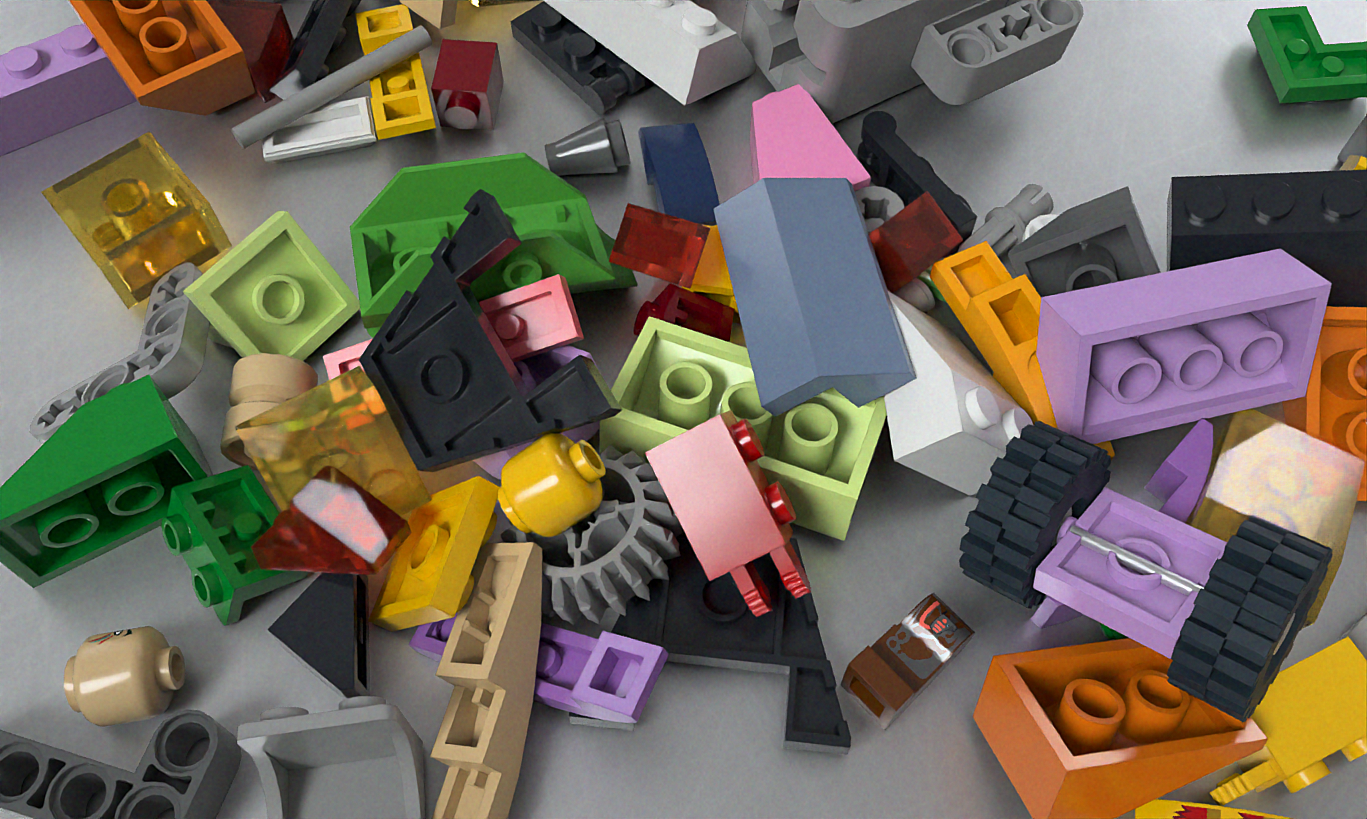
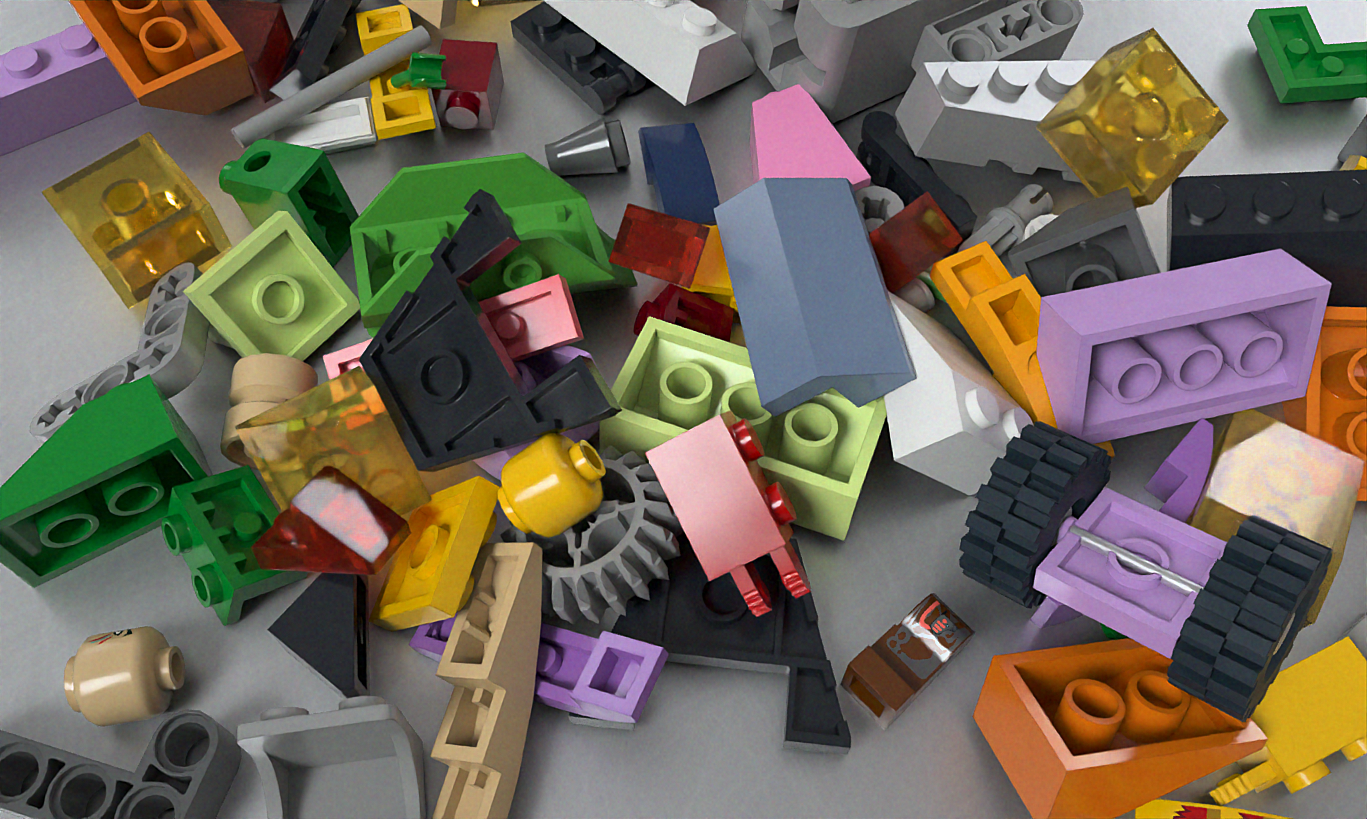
none -> green torso [219,138,359,267]
none -> green hand [391,52,446,90]
none -> light grey wedge [894,60,1164,189]
none -> clear yellow brick [1036,28,1229,208]

